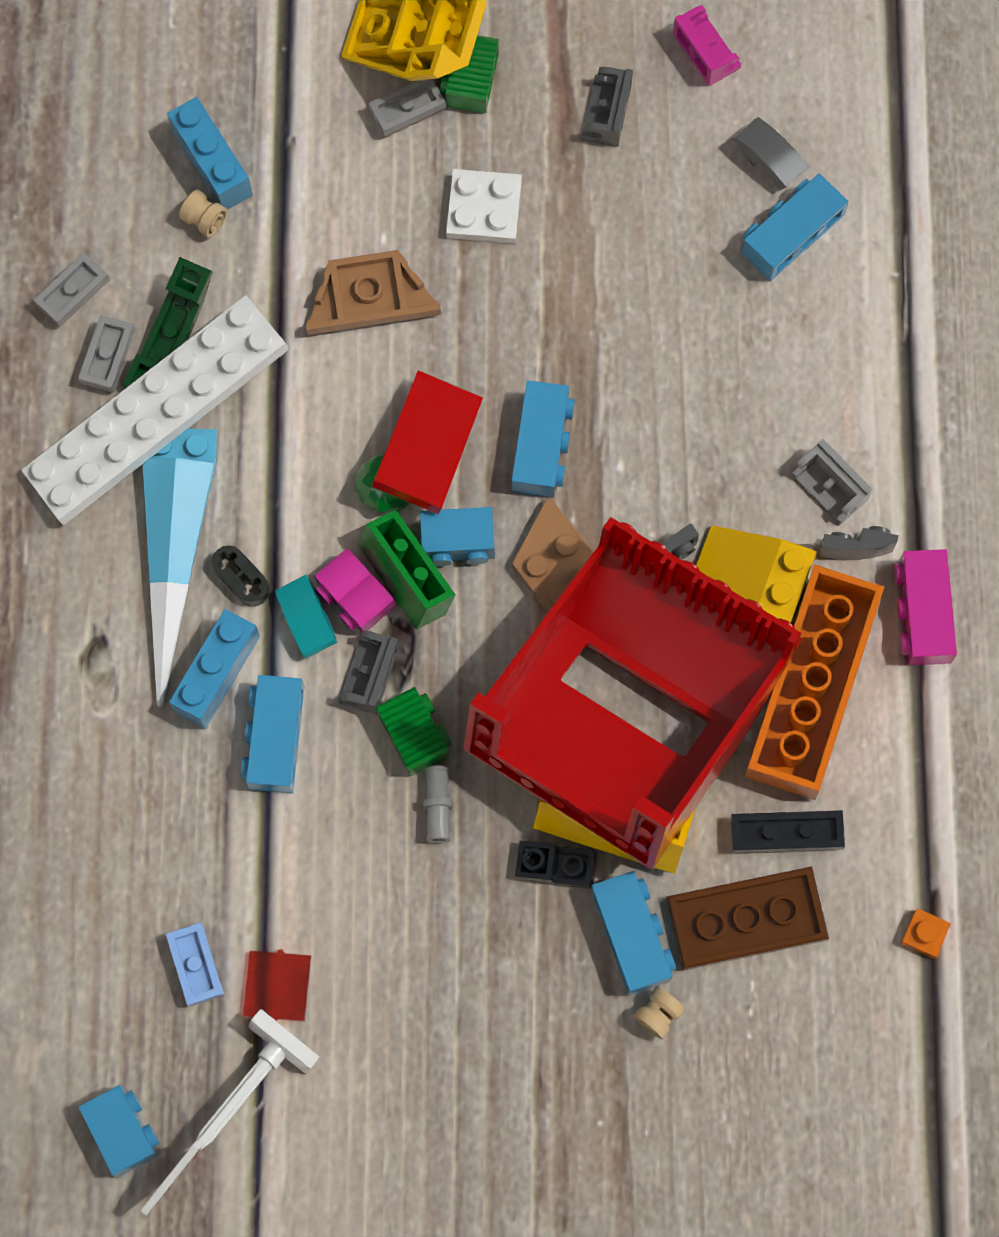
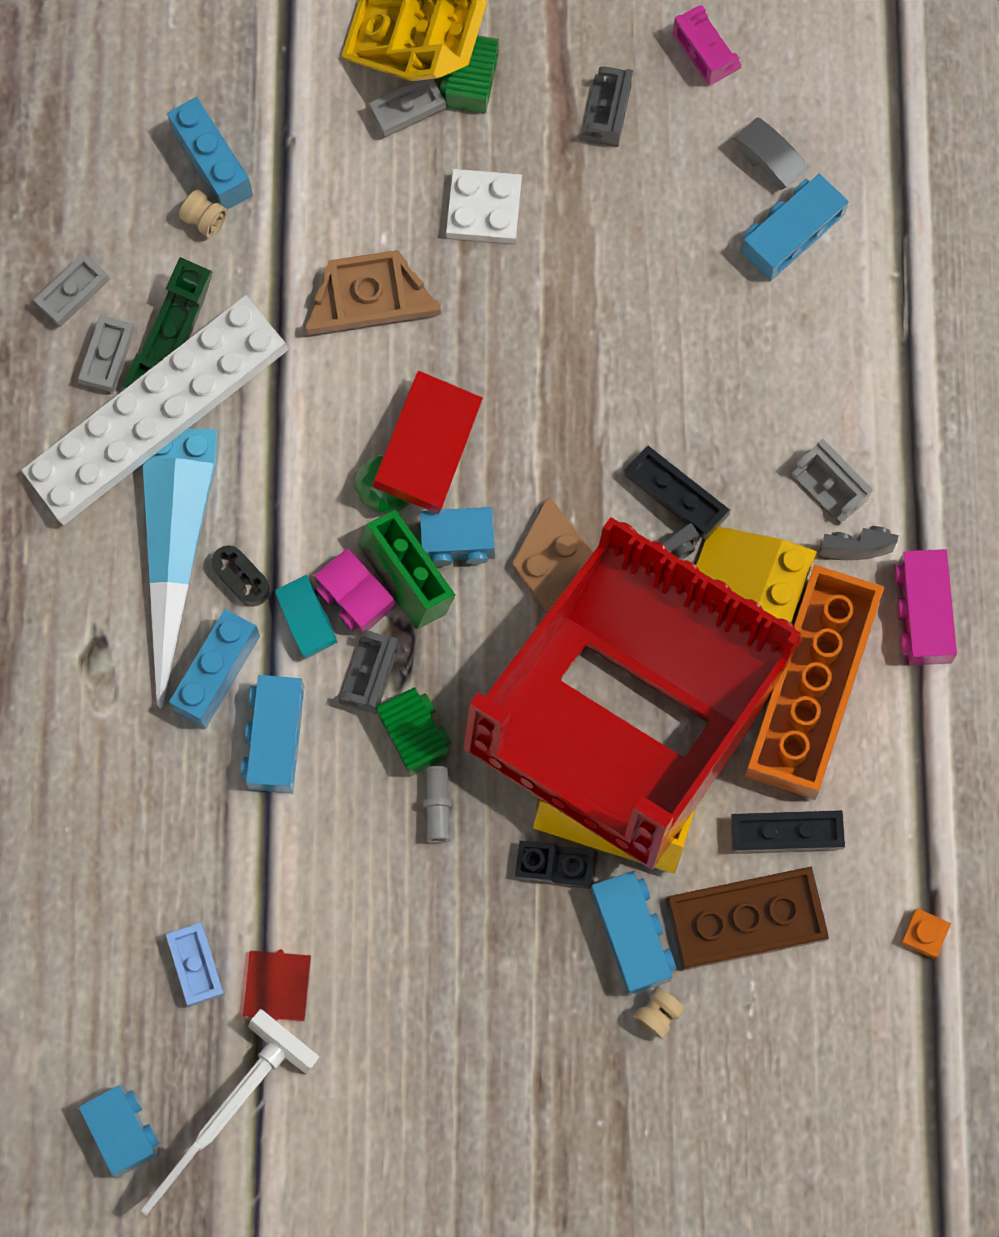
dark azure brick [512,380,575,498] -> none
none -> black plate [624,445,730,540]

